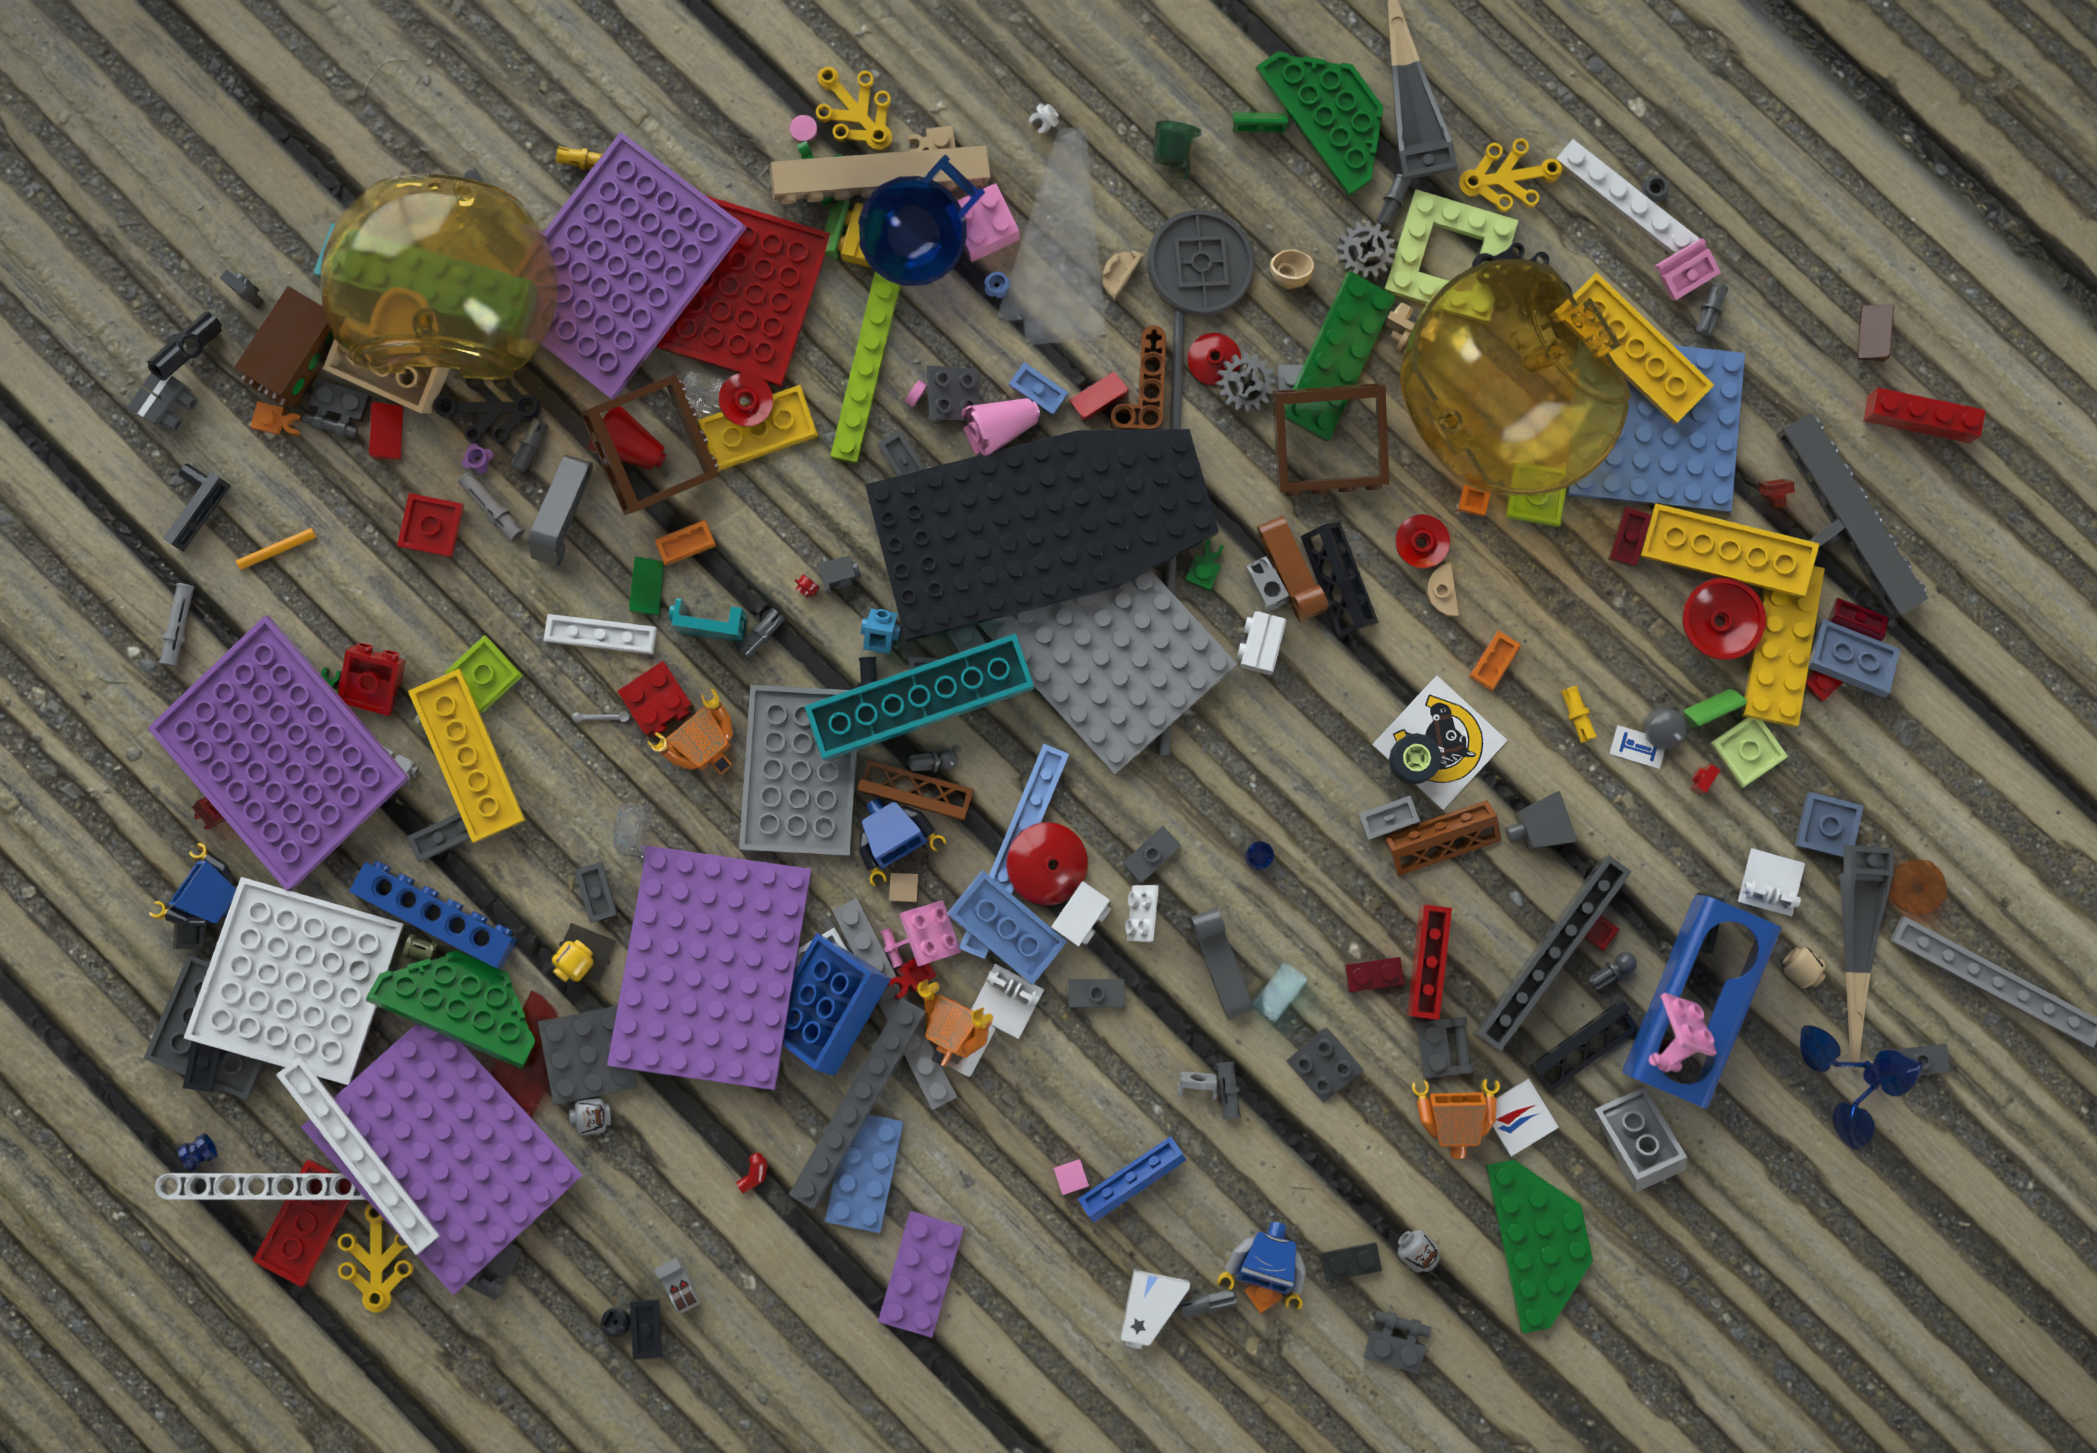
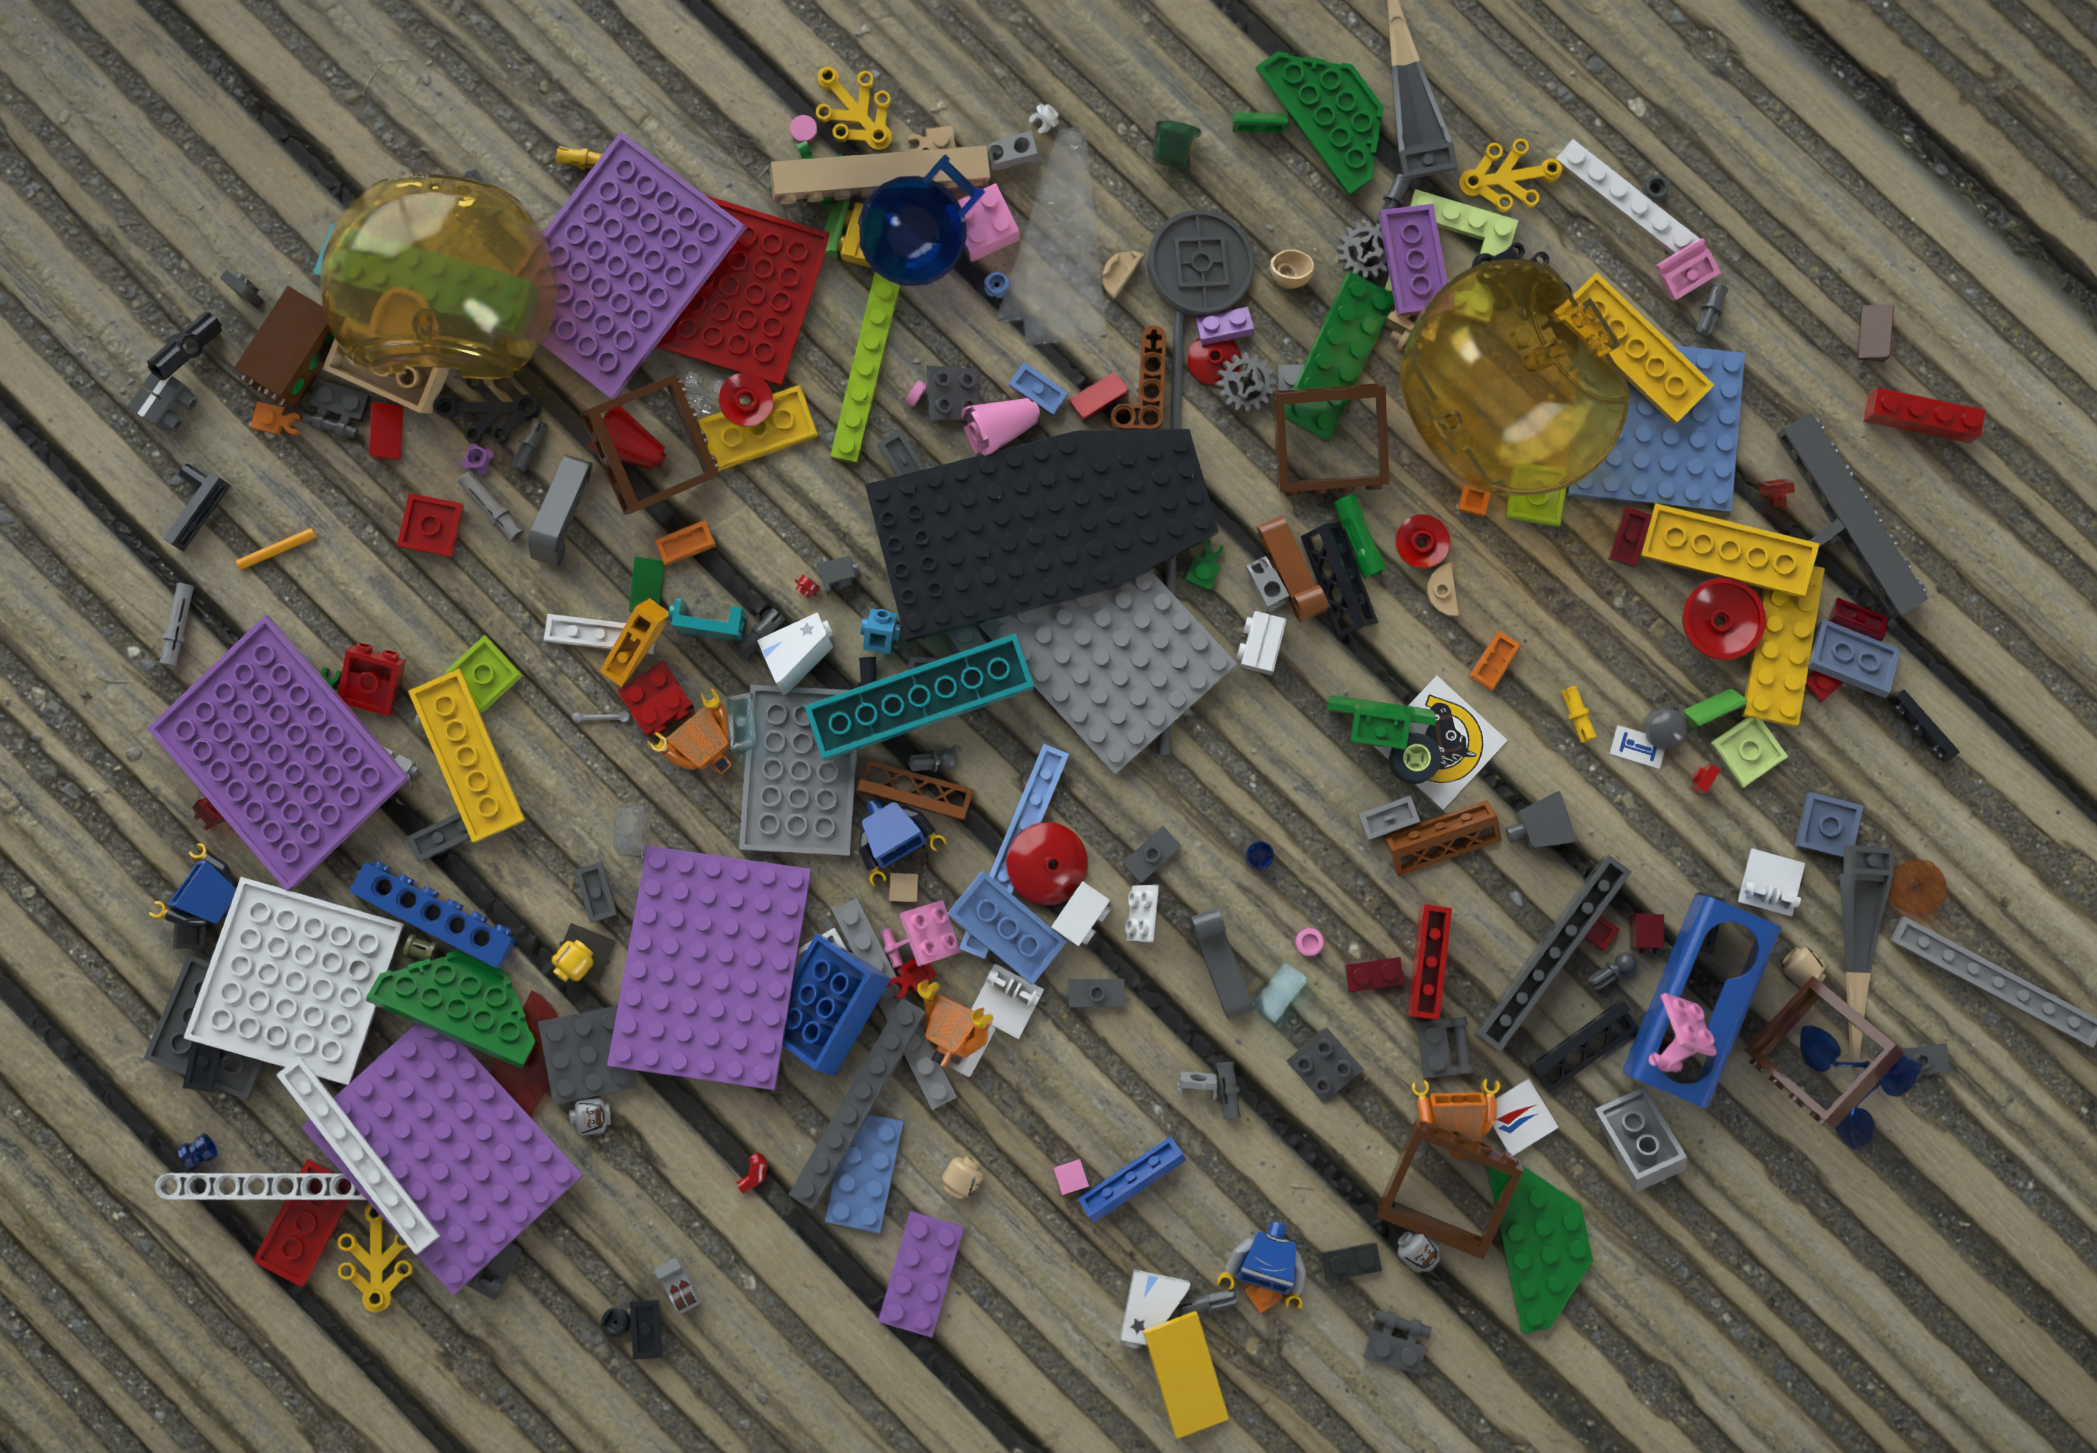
none -> light orange slope [599,599,669,687]
none -> clear light blue slope [726,692,758,754]
none -> white slope [757,613,834,696]
none -> tan head [942,1155,983,1199]
none -> light grey leg [987,130,1041,170]
none -> yellow tile [1143,1311,1229,1439]
none -> medium lavender plate [1195,307,1254,346]
none -> bright pink tile [1295,928,1324,956]
none -> green plate [1327,695,1436,750]
none -> green axle [1333,494,1386,579]
none -> medium lavender plate [1378,204,1452,317]
none -> reddish brown window [1378,1119,1523,1260]
none -> dark red brick [1630,914,1664,954]
none -> reddish brown window [1744,976,1905,1129]
none -> black plate [1887,689,1960,762]

